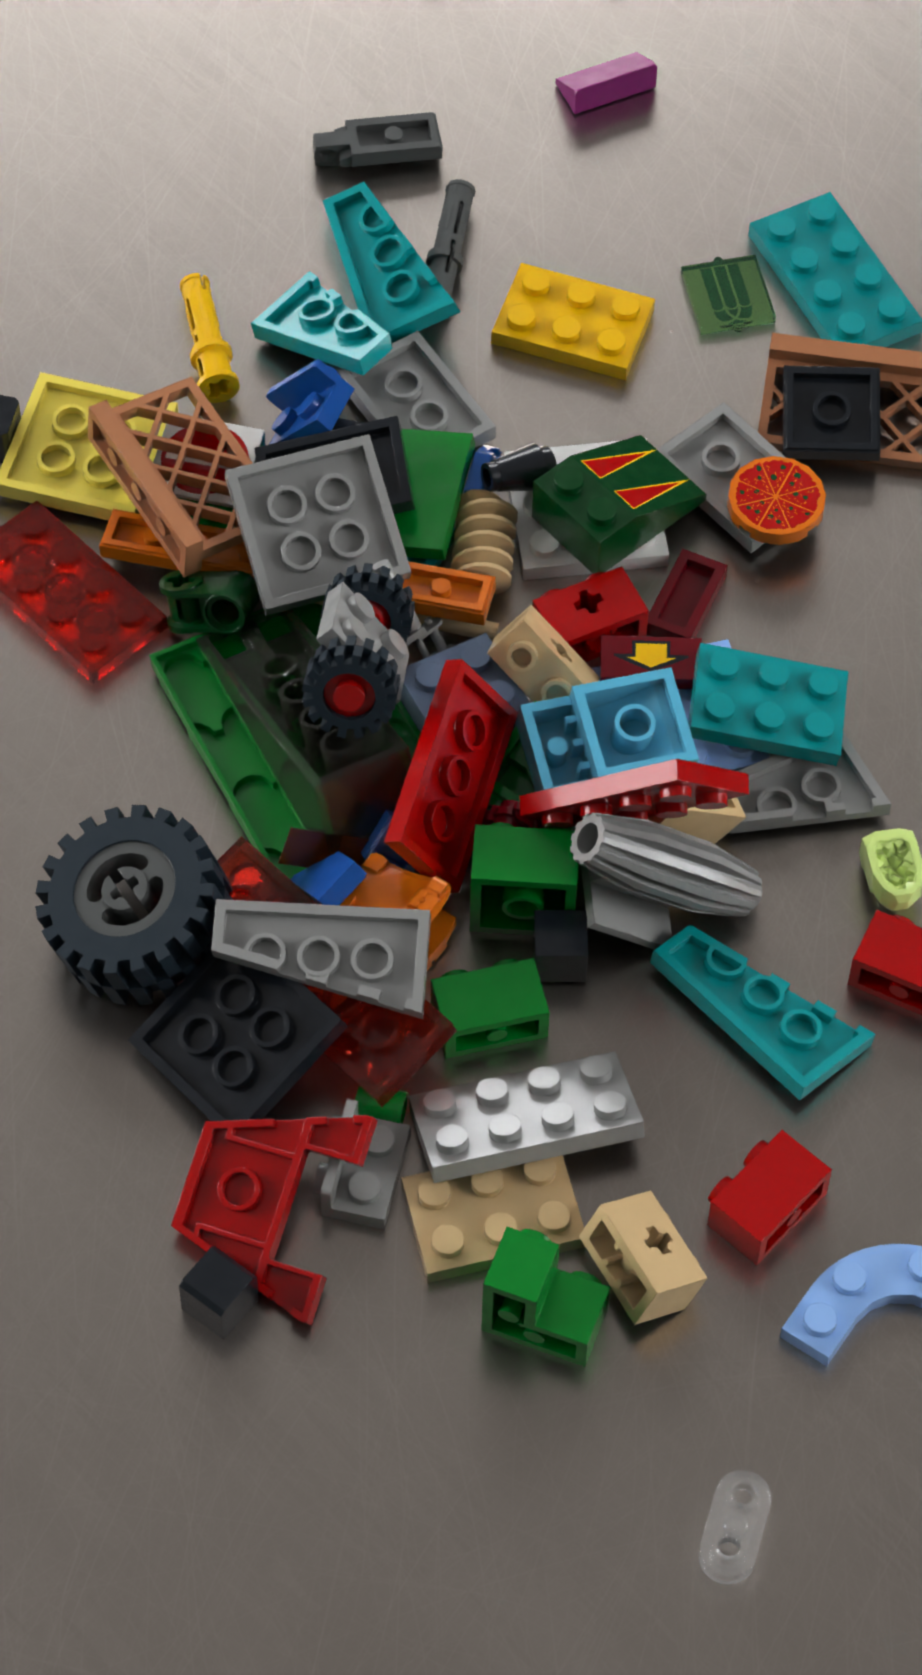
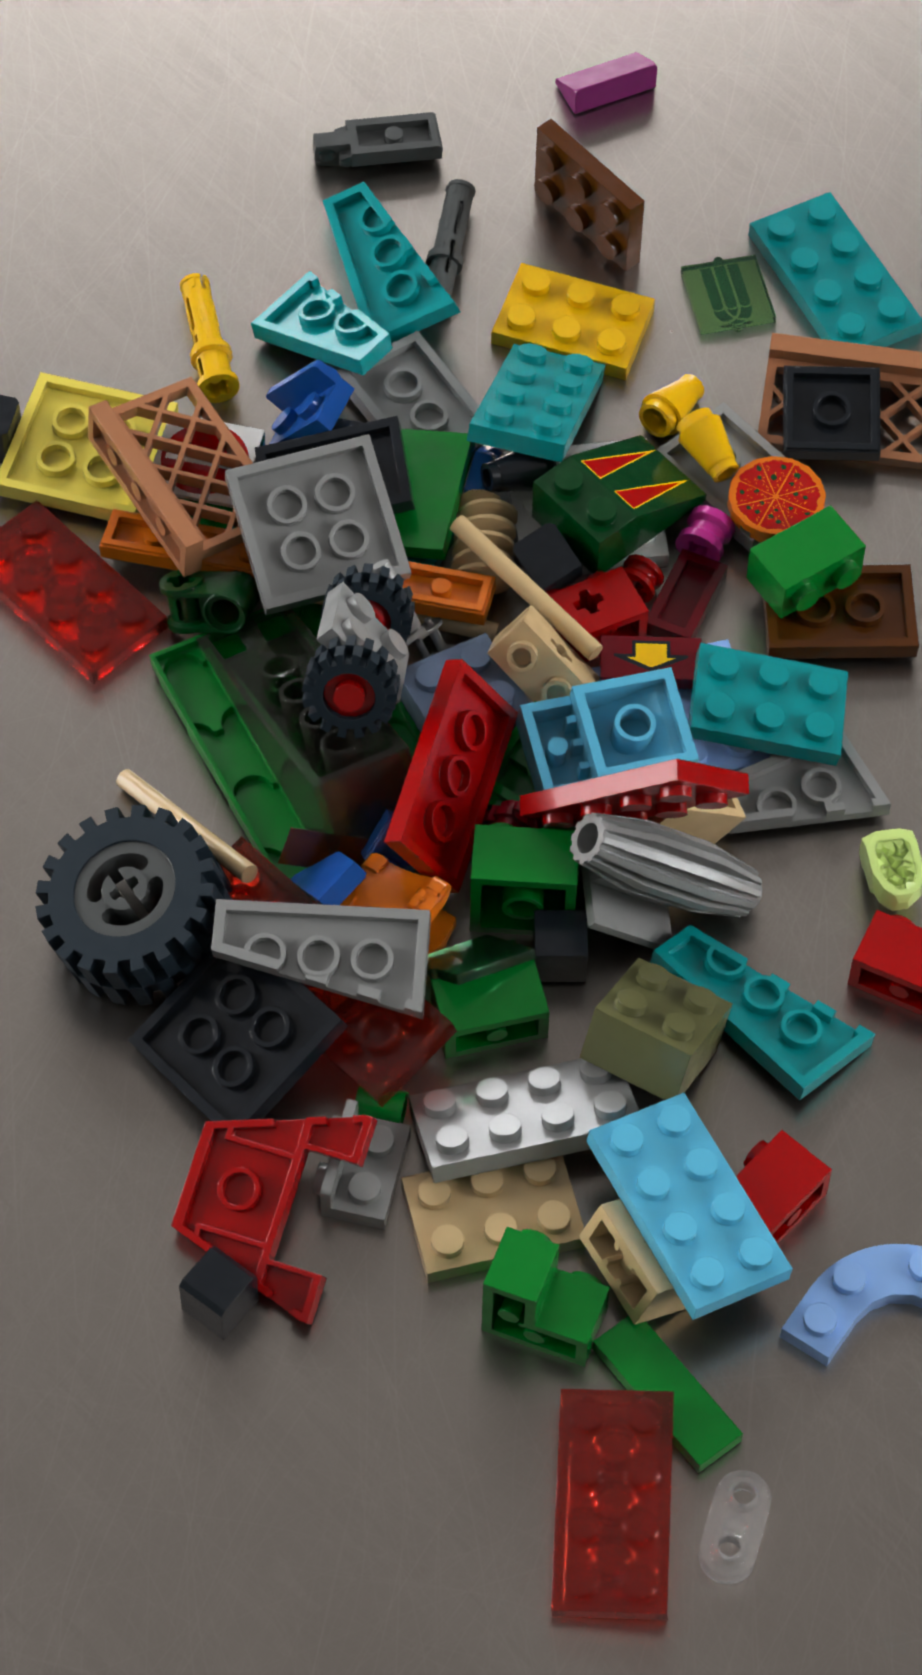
none -> tan bar [116,769,258,883]
none -> clear green piece [427,934,536,985]
none -> tan bar [450,515,603,661]
none -> teal plate [467,343,606,462]
none -> black piece [513,523,582,592]
none -> reddish brown plate [534,119,645,271]
none -> clear red plate [551,1389,674,1620]
none -> olive brick [580,958,733,1100]
none -> medium azure plate [586,1093,793,1320]
none -> green tile [592,1316,743,1473]
none -> red bush [623,554,664,603]
none -> yellow cone [639,374,704,437]
none -> dark pink wheel [675,505,735,562]
none -> yellow cone [677,407,739,483]
none -> green brick [746,505,866,619]
none -> reddish brown plate [763,564,919,659]

